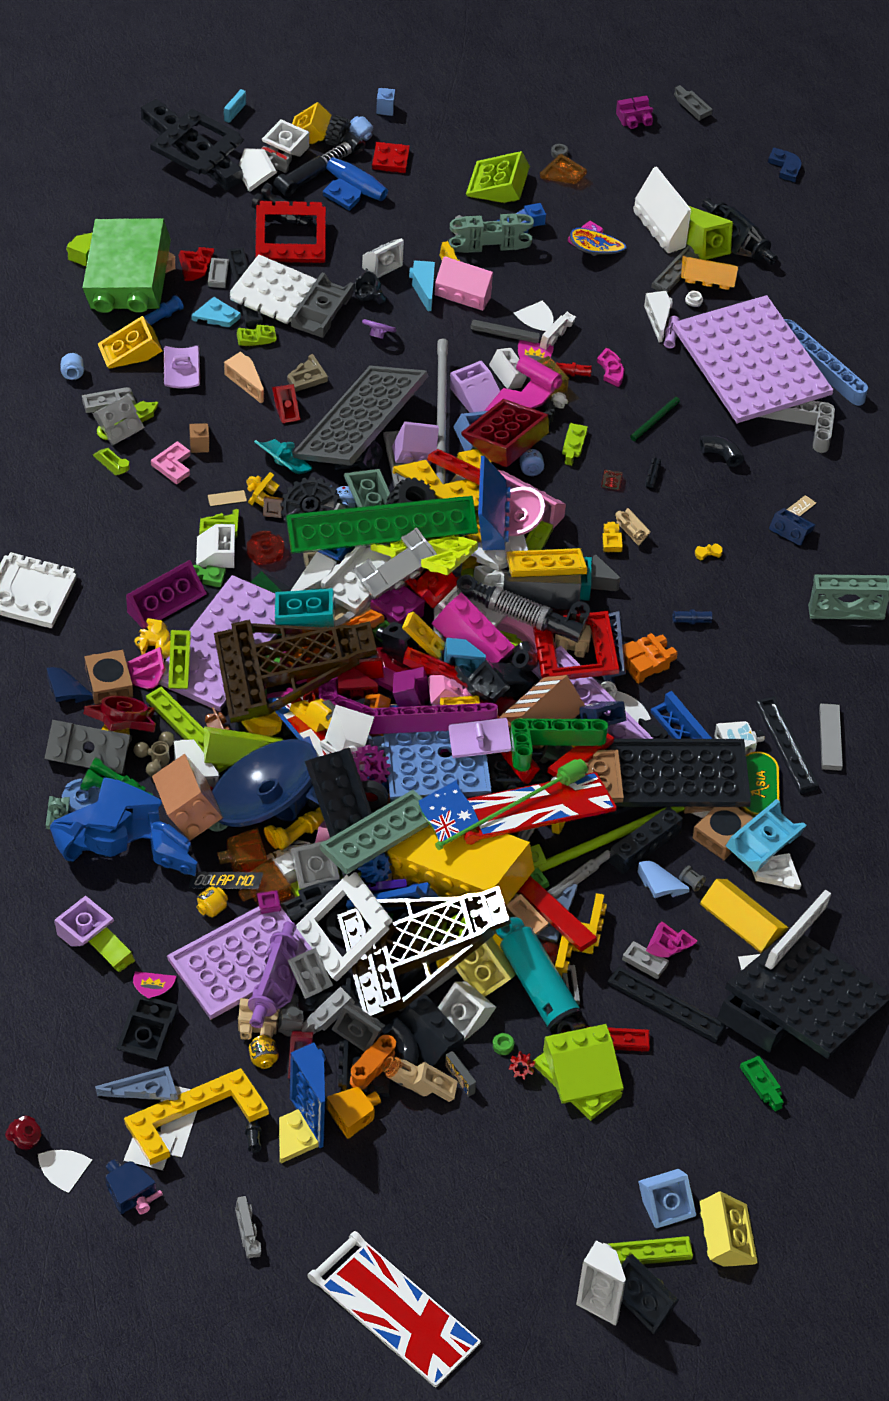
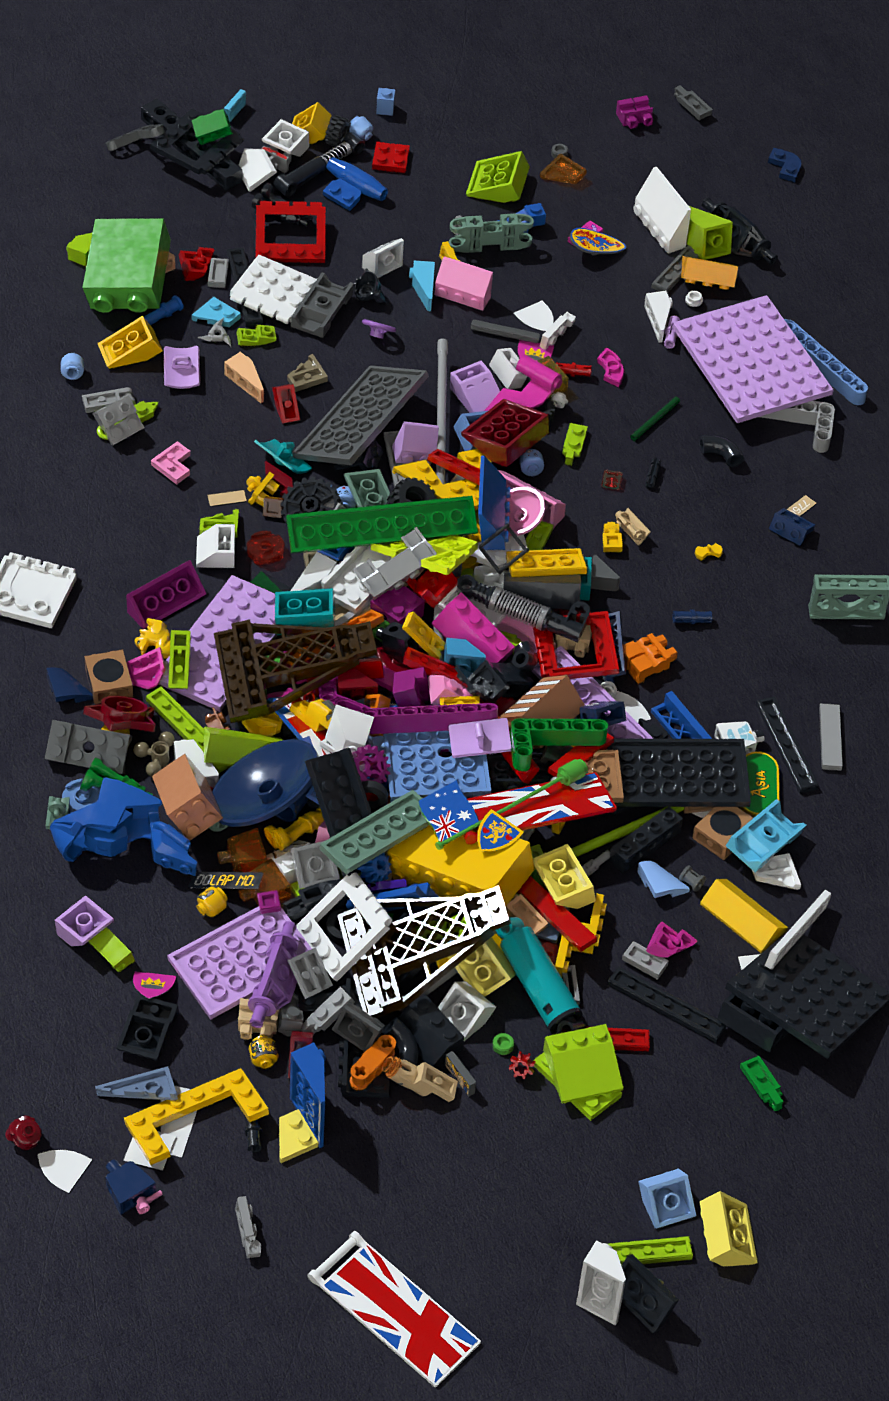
lime piece [93,448,130,475] -> none
medium nougat slope [189,423,209,453] -> none
bright green plate [193,565,226,587] -> none
light orange torso [326,1087,381,1139] -> none
none -> dark grey beam [106,124,165,151]
none -> green brick [192,109,233,145]
none -> light grey piece [198,318,231,347]
none -> dark red piece [265,461,293,498]
none -> sticker [477,809,524,851]
none -> black piece [479,523,529,574]
none -> light yellow slope [533,844,596,909]

